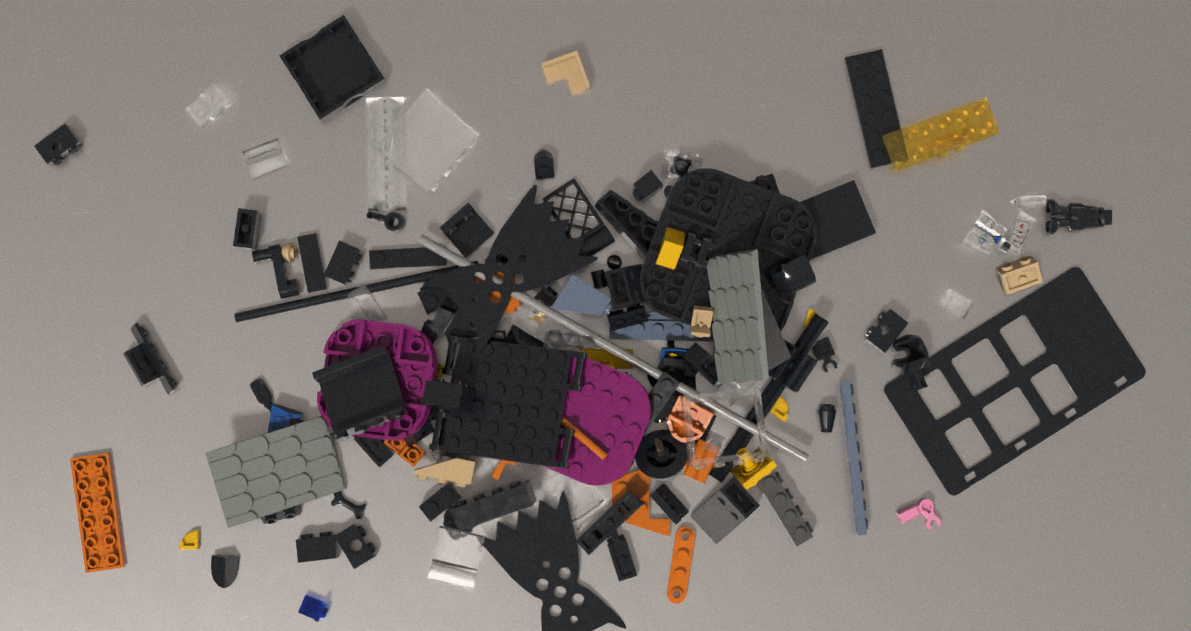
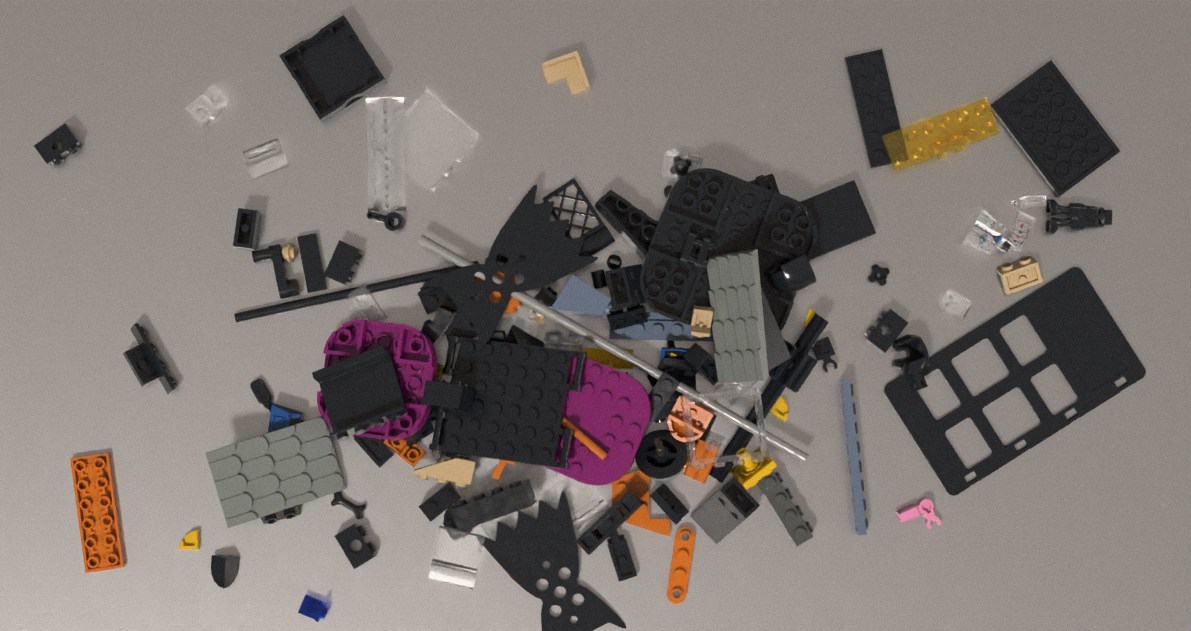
black brick [296,531,339,563] -> none
black plate [369,246,447,270] -> none
black bracket [440,202,494,258] -> none
black plate [534,149,555,179] -> none
black brick [632,170,663,203] -> none
yellow slope [656,227,685,270] -> none
black cone [817,404,837,433] -> none
none -> black plate [868,264,890,286]
none -> black plate [989,60,1120,197]

